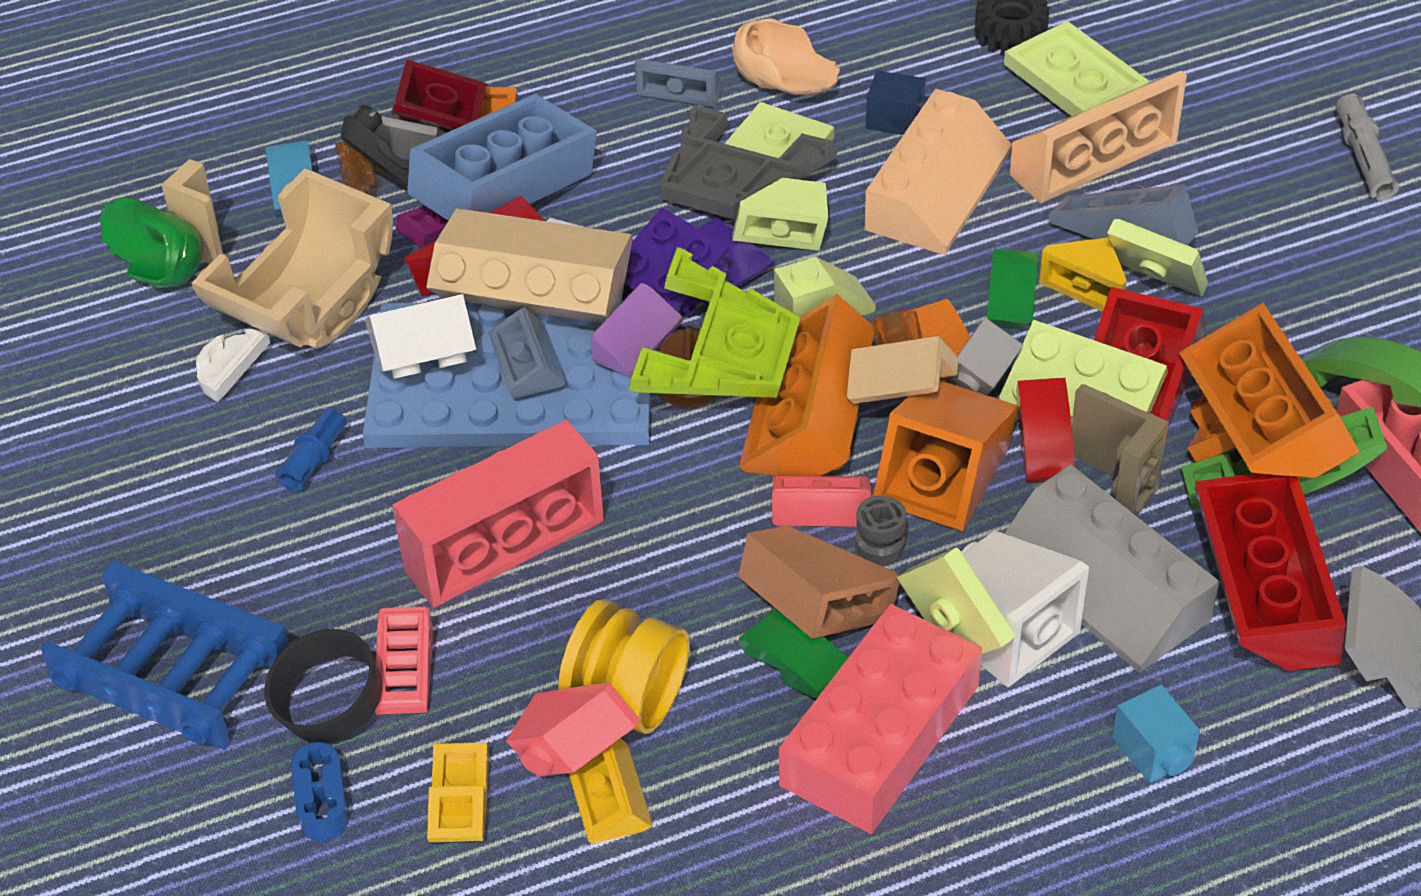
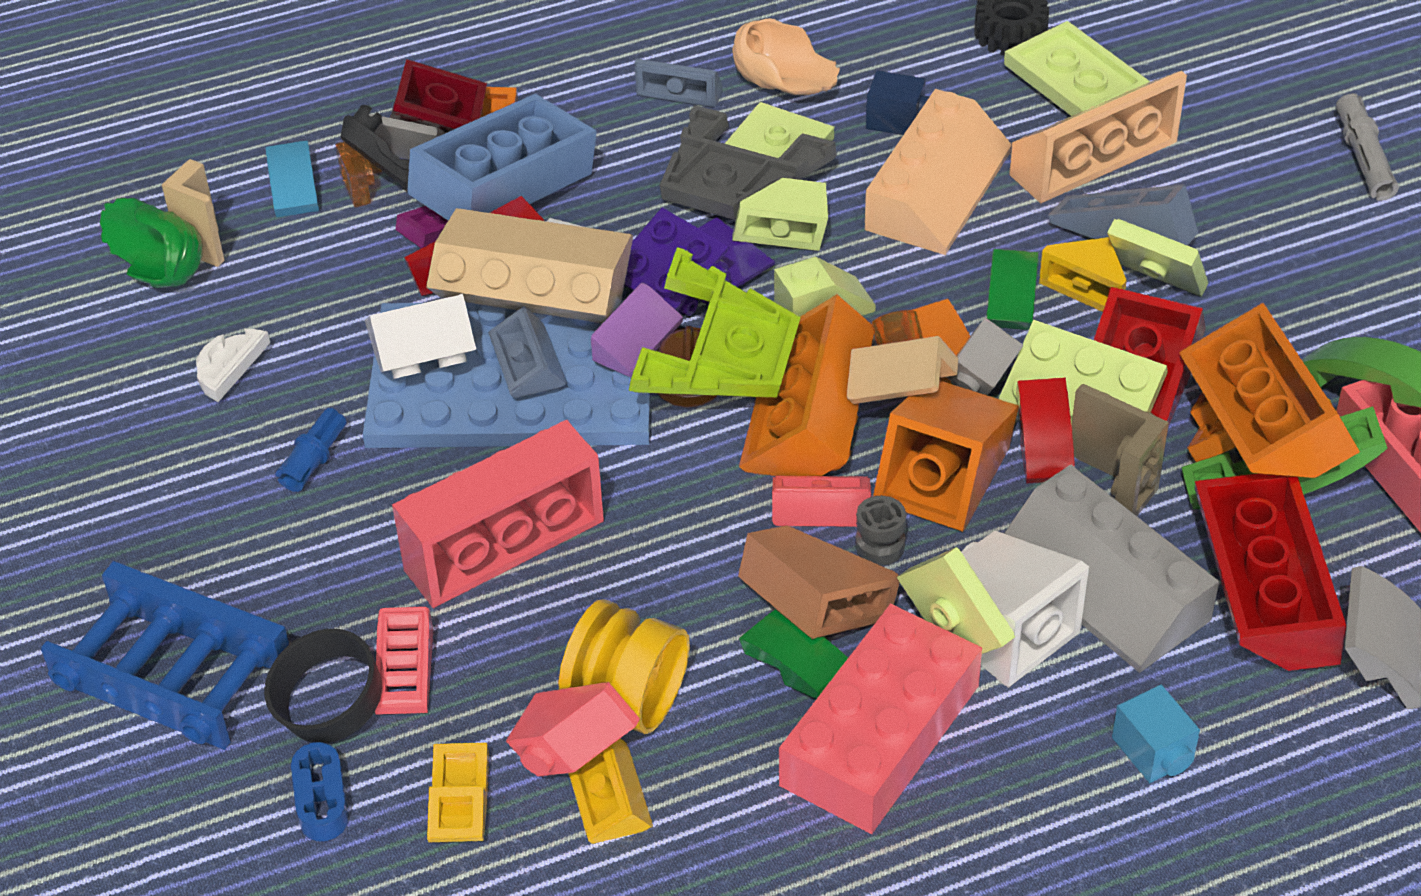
tan cylinder [192,168,393,348] -> none

